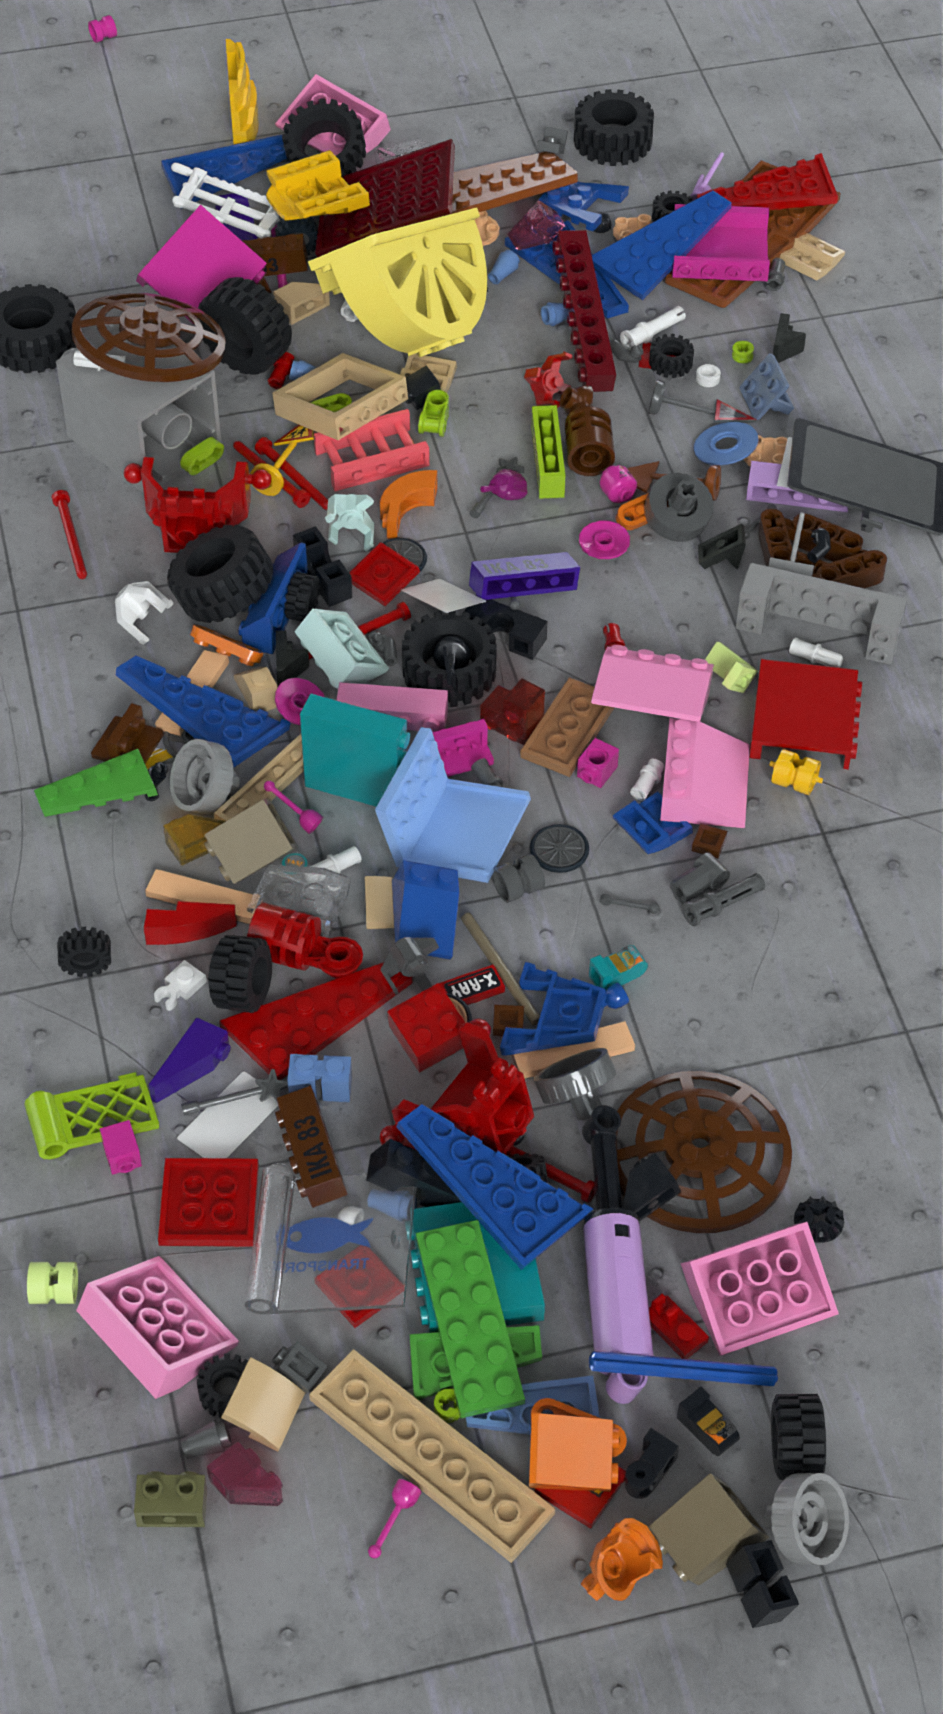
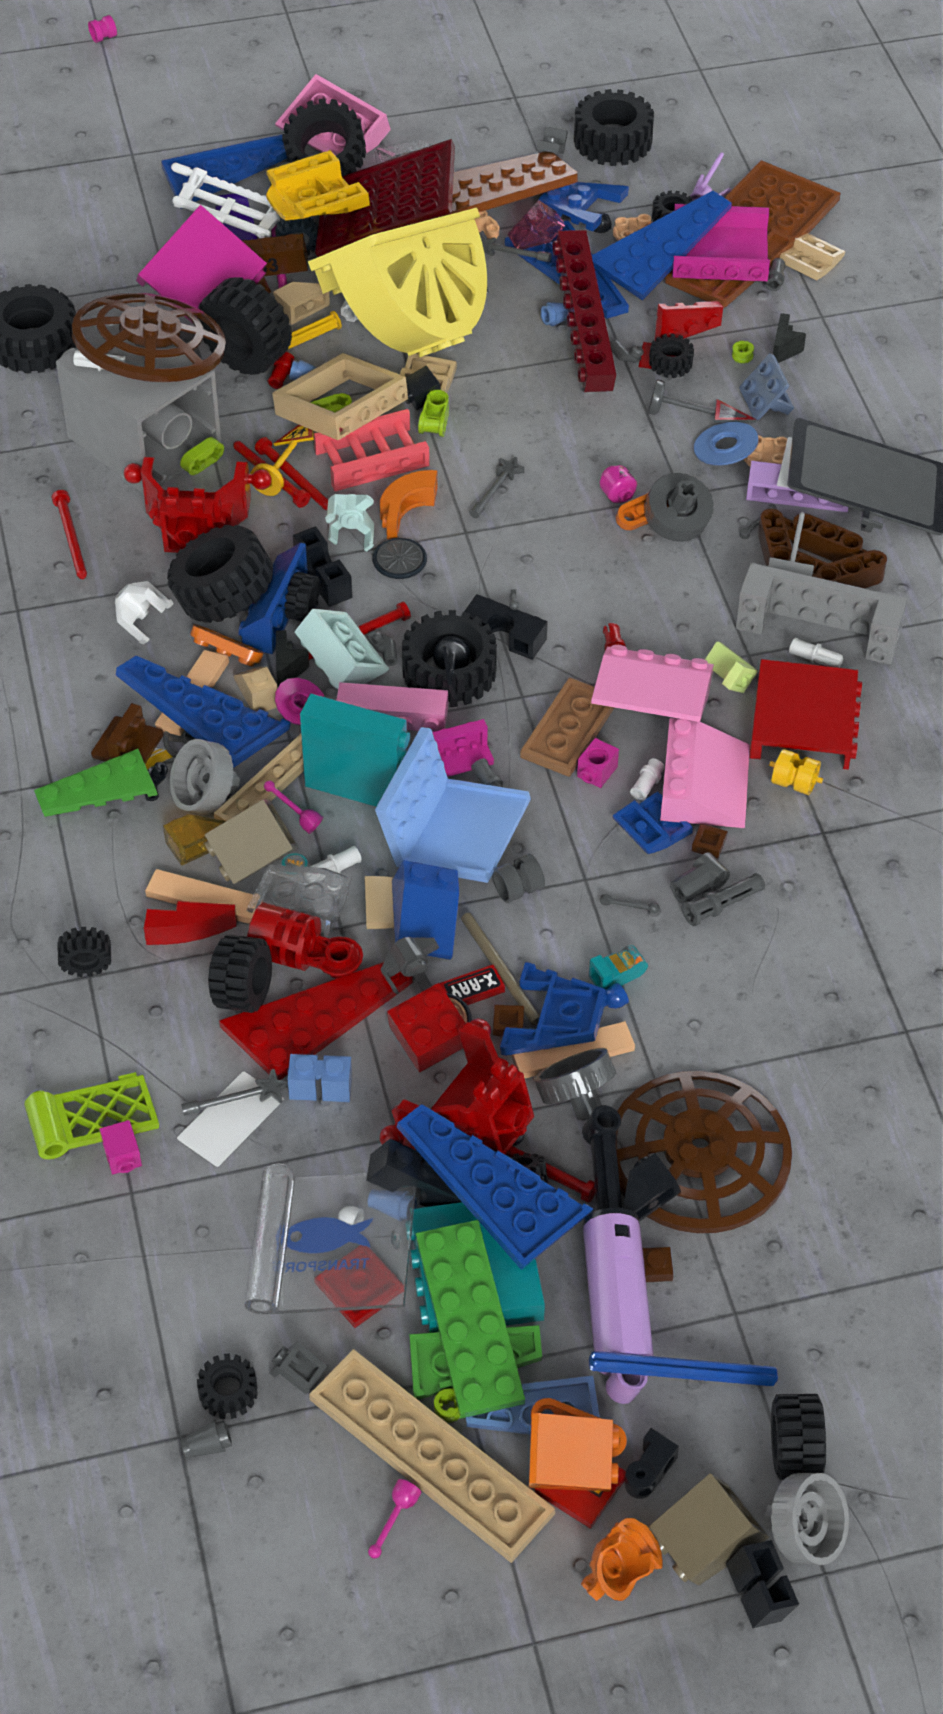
yellowish green wheel [27,1262,78,1304] -> none
bright pink slope [76,1256,239,1399] -> none
olive brick [134,1471,207,1527] -> none
dark purple slope [149,1017,231,1103] -> none
white plate [154,960,207,1011] -> none
red plate [158,1158,259,1247] -> none
clear pink slope [207,1442,283,1506] -> none
tan slope [221,1357,305,1452] -> none
yellow slope [225,39,259,145] -> none
reddish brown brick [275,1085,348,1208] -> none
red tile [349,542,420,607] -> none
white sticker [401,579,486,613] -> none
dark purple brick [469,552,580,600] -> none
magenta piece [480,469,528,500] -> none
clear red brick [480,678,545,745] -> none
medium blue cone [488,250,520,284] -> none
red piece [524,351,572,408] -> none
dark grey wheel [529,824,590,873] -> none
lime brick [531,405,566,499] -> none
reddish brown cylinder [559,385,615,476] -> none
dark pink dish [579,521,630,559] -> none
white pin [620,306,686,350] -> none
dark orange piece [627,461,721,501] -> none
red plate [649,1293,709,1359] -> none
black leg [677,1386,740,1456] -> none
bright pink slope [680,1222,839,1356] -> none
red wing [696,153,838,210] -> none
white tile [696,364,721,387] -> none
pearl dark grey slope [698,523,746,570] -> none
black gear [794,1196,845,1243] -> none
black arm [807,528,831,563] -> none
none -> yellow axle [288,311,342,350]
none -> dark grey piece [479,231,552,262]
none -> reddish brown plate [642,1247,673,1282]
none -> red wing [655,301,723,341]

